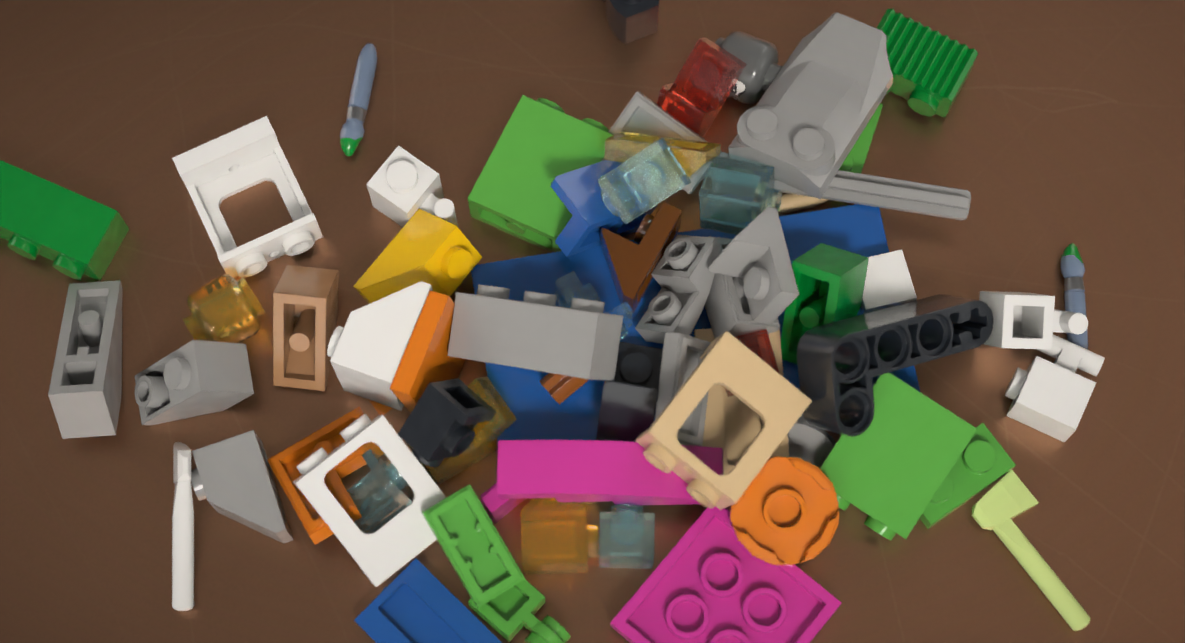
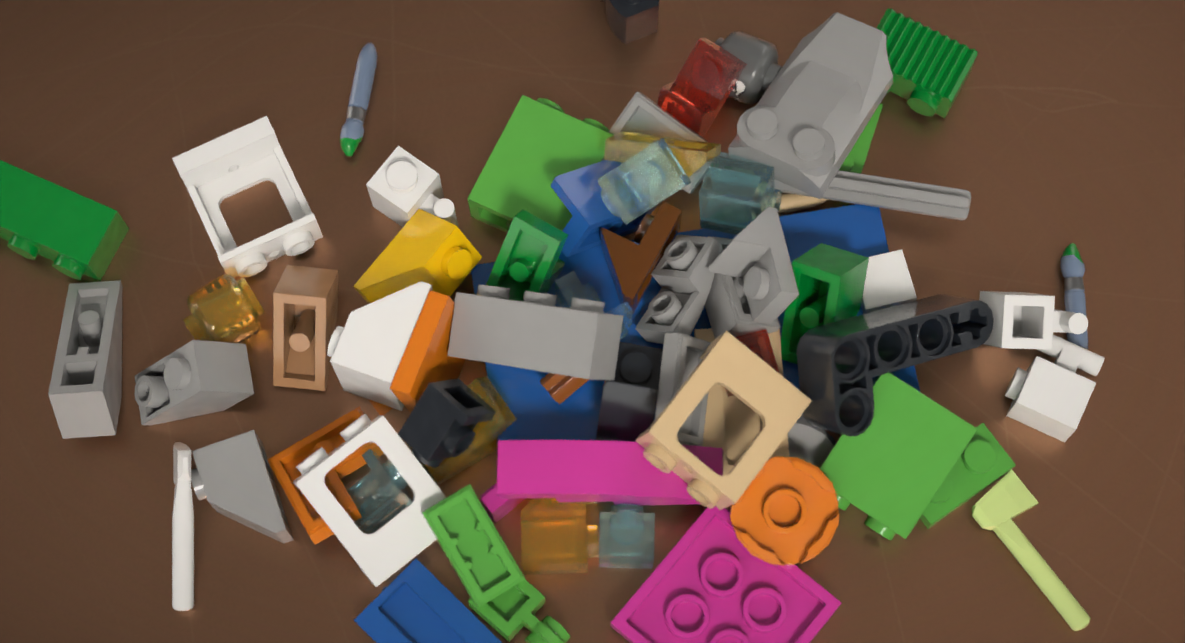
none -> green slope [486,209,568,301]

